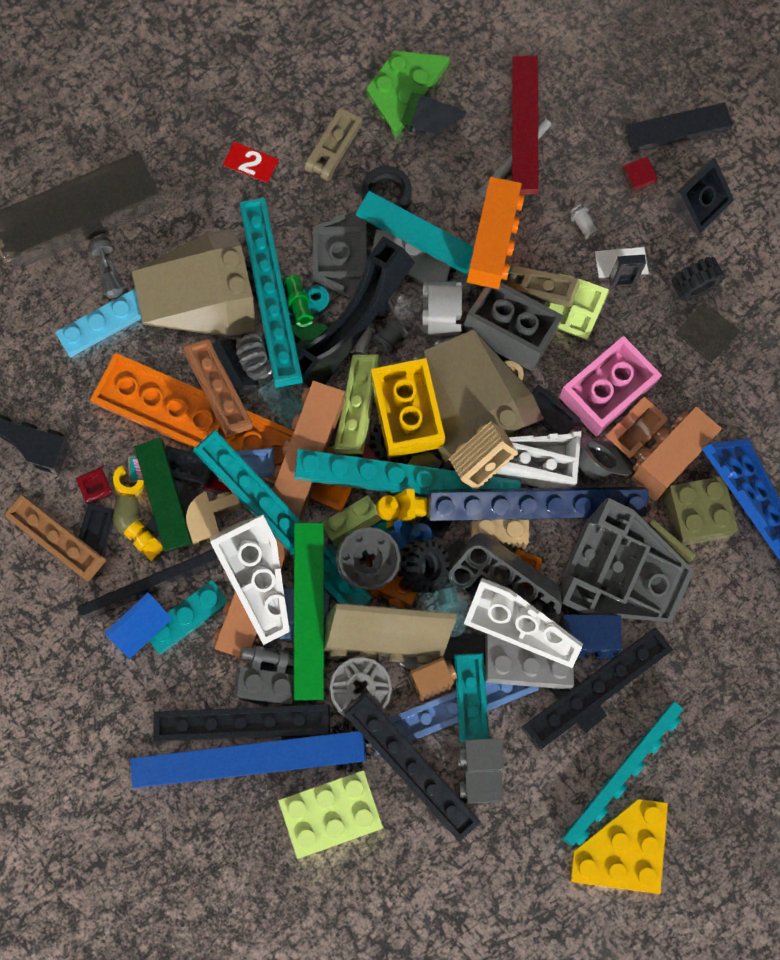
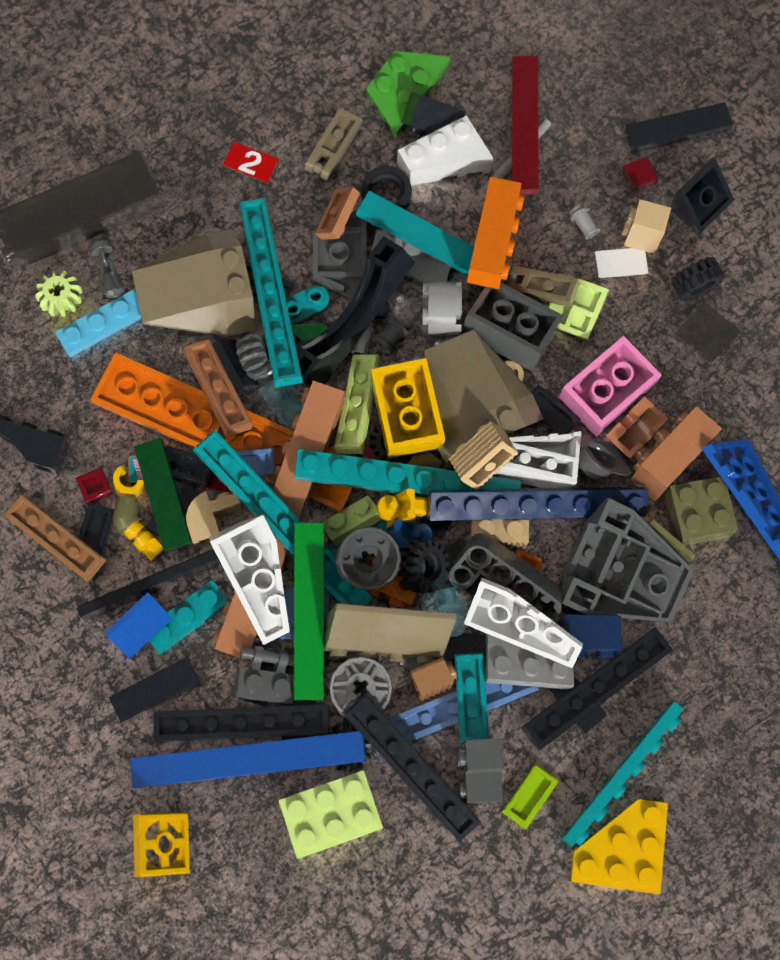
green pin [284,275,313,327] -> none
black tile [609,254,646,287] -> none
none -> yellowish green gear [35,270,83,317]
none -> black tile [108,657,201,724]
none -> yellow piece [133,812,190,877]
none -> nougat plate [315,187,360,240]
none -> white wedge [397,116,493,186]
none -> lime tile [501,763,559,830]
none -> tan piece [622,199,671,254]

